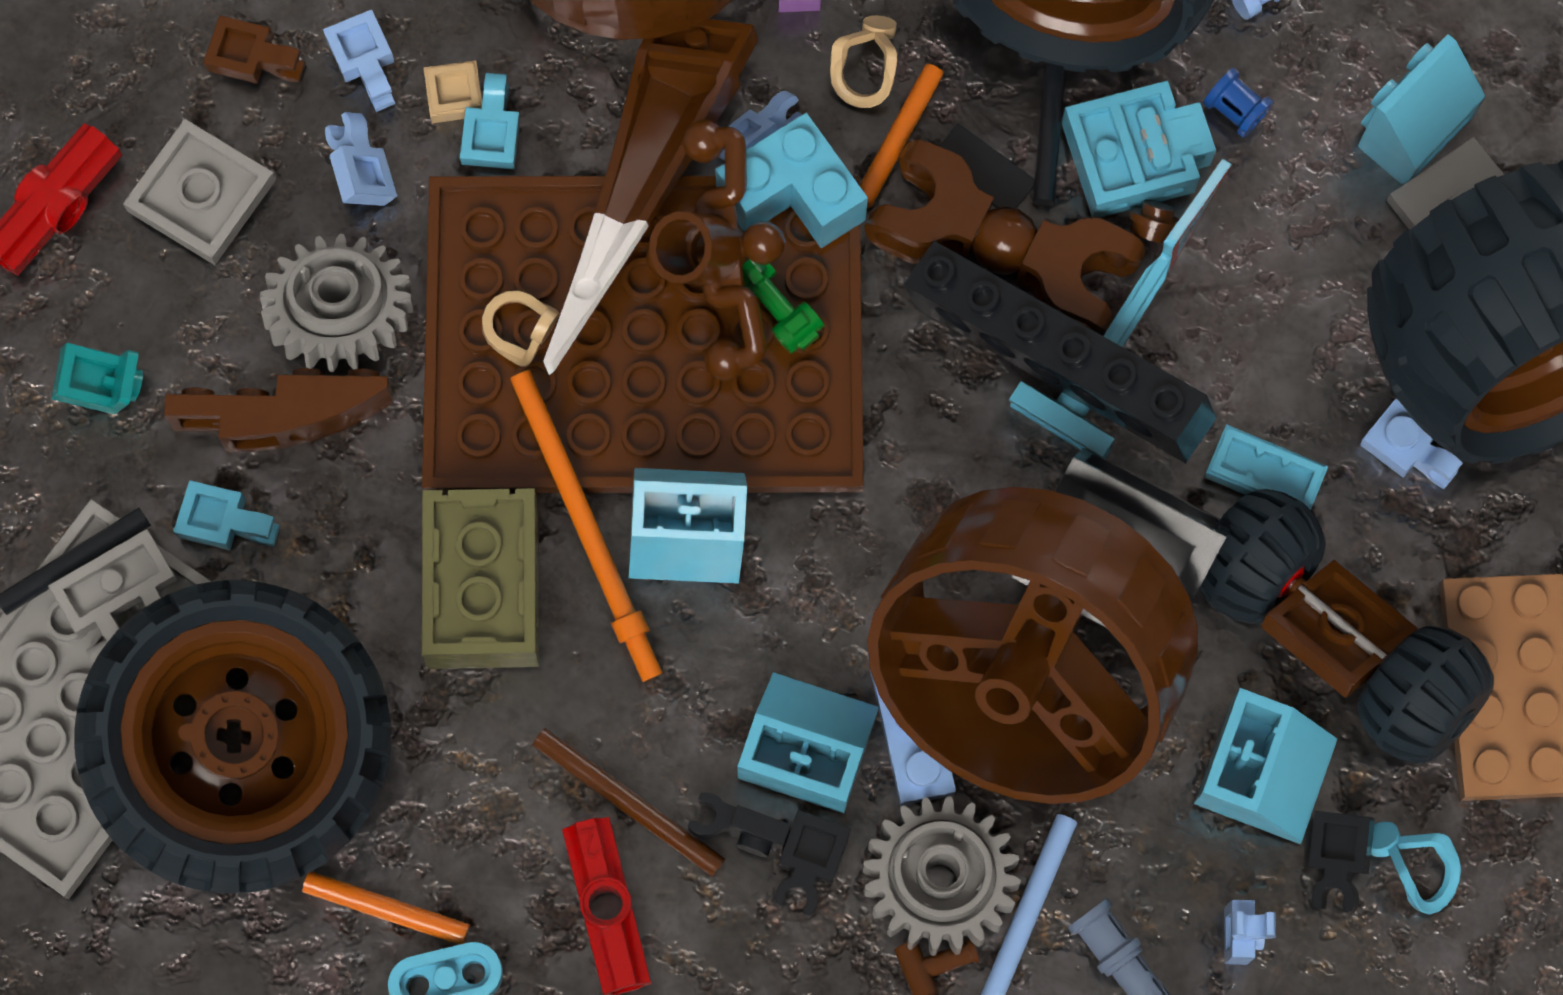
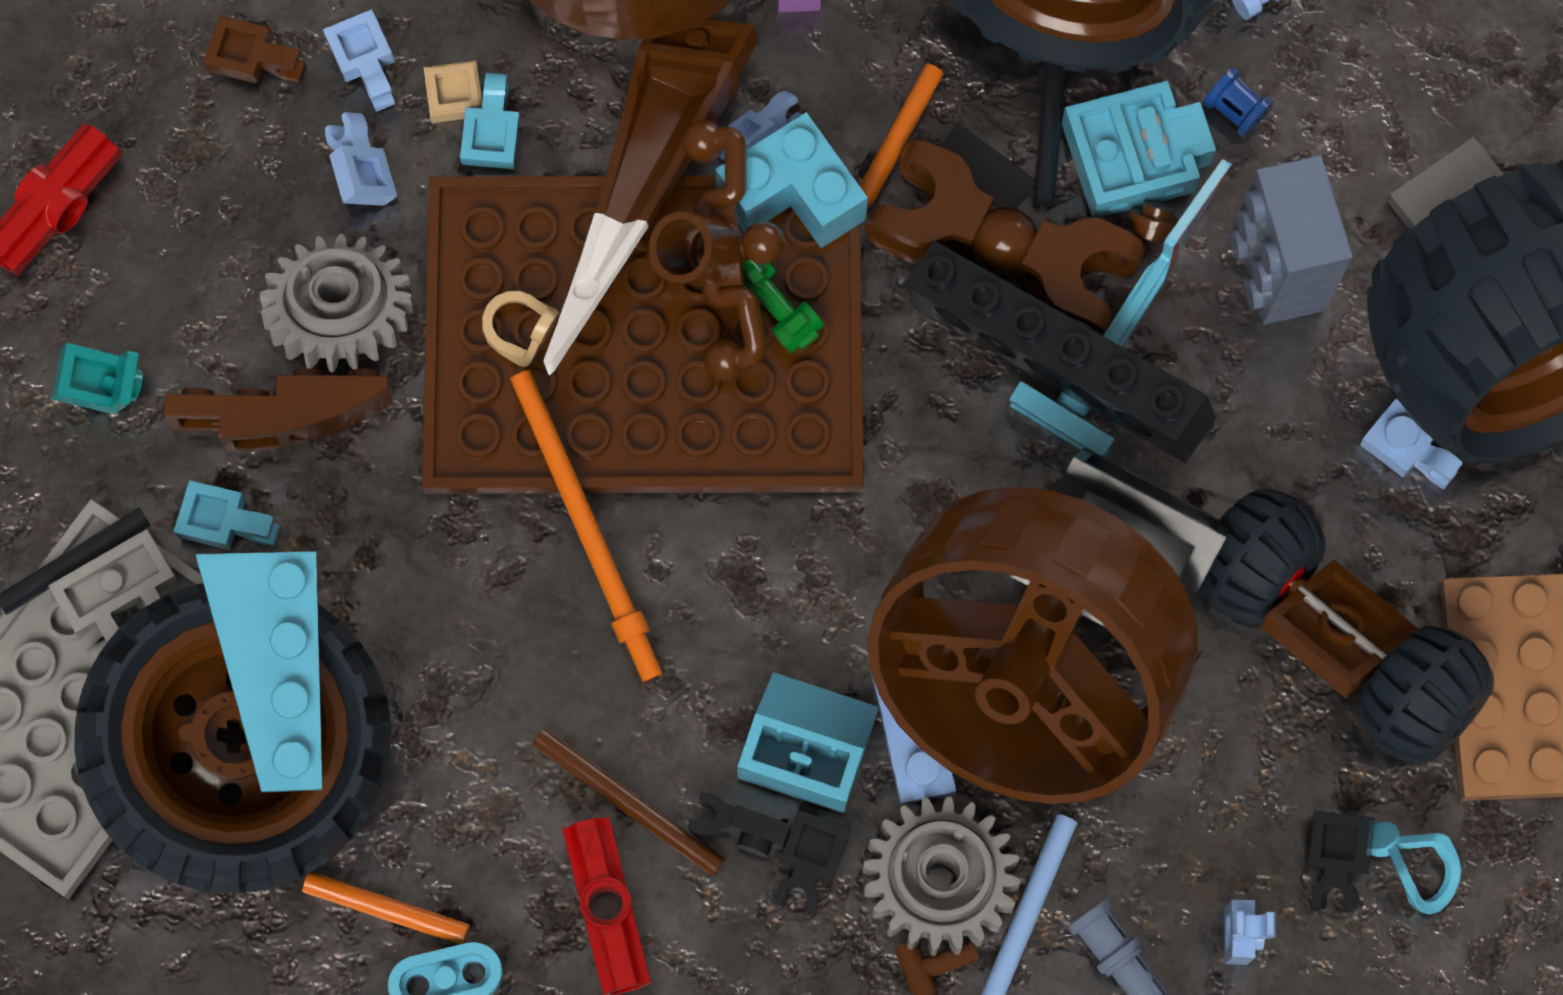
light grey plate [123,119,276,265] -> none
olive piece [422,488,539,669] -> none
medium azure slope [628,468,747,584] -> none
tan piece [830,15,897,108] -> none
medium azure slope [1194,688,1337,844] -> none
medium azure plate [1204,424,1328,510] -> none
medium azure slope [1357,34,1486,185] -> none
none -> medium azure wing [196,552,322,792]
none -> sand blue brick [1229,155,1353,325]

